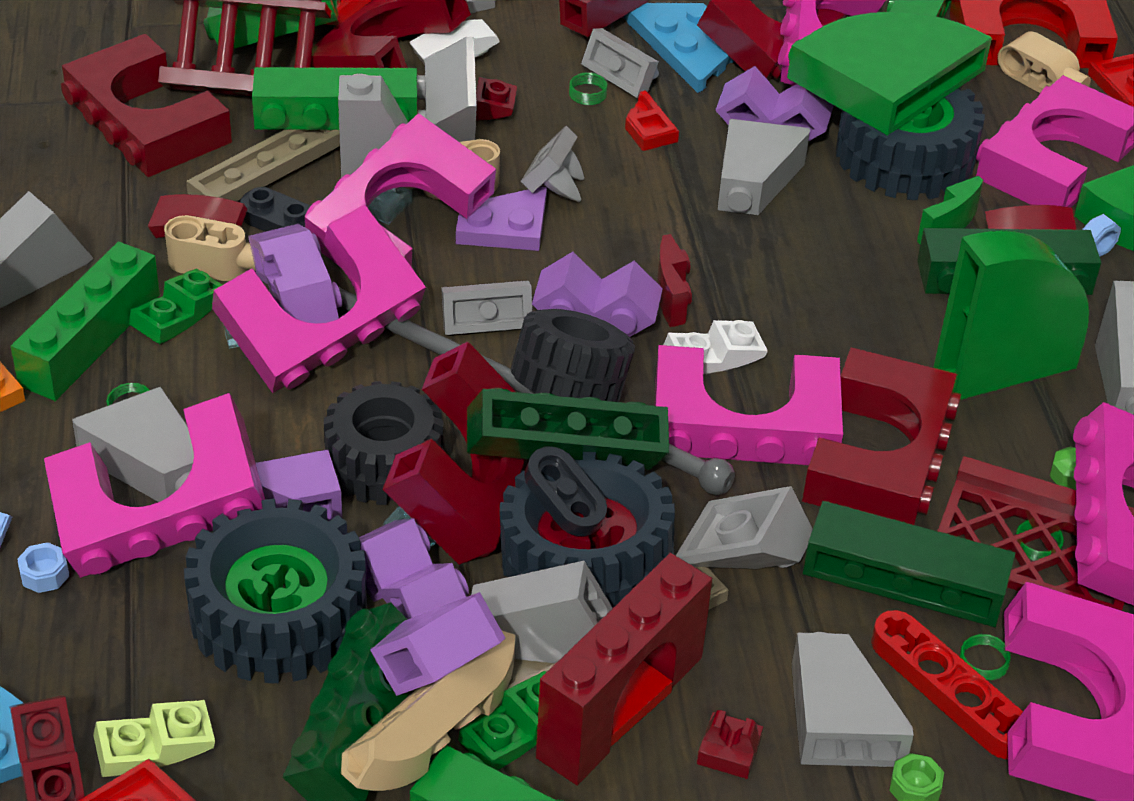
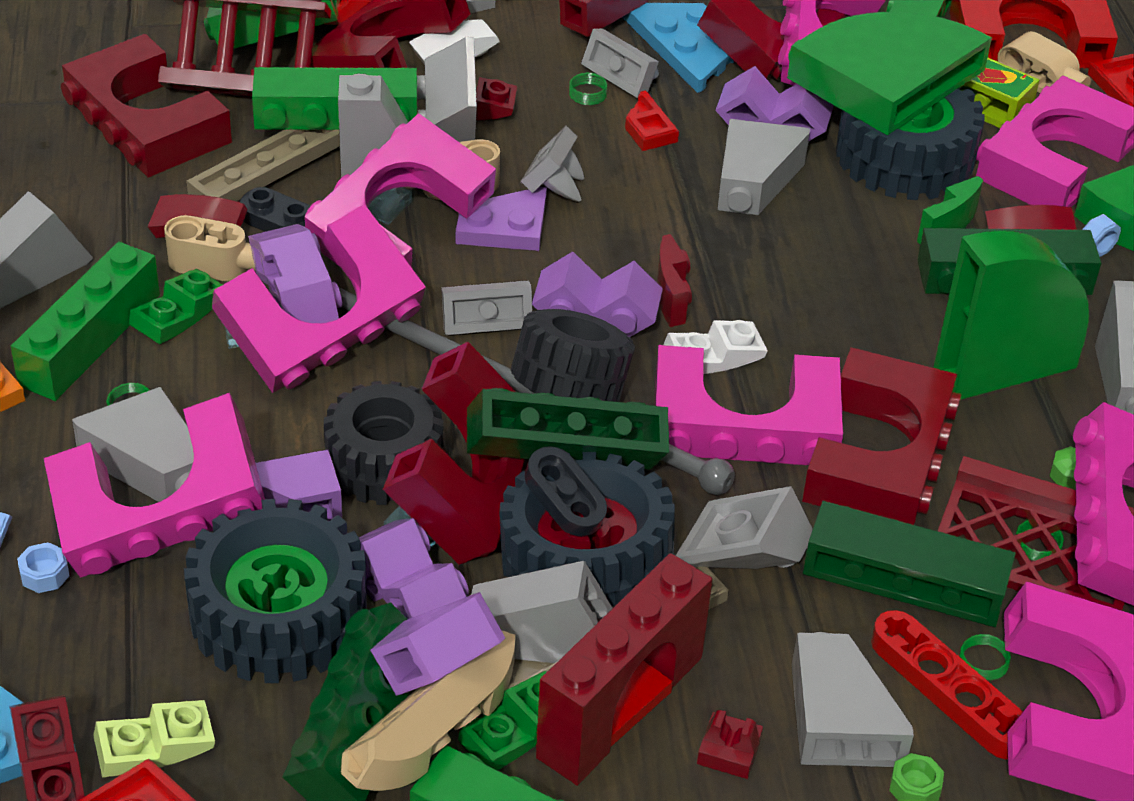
none -> lime brick [960,58,1040,128]

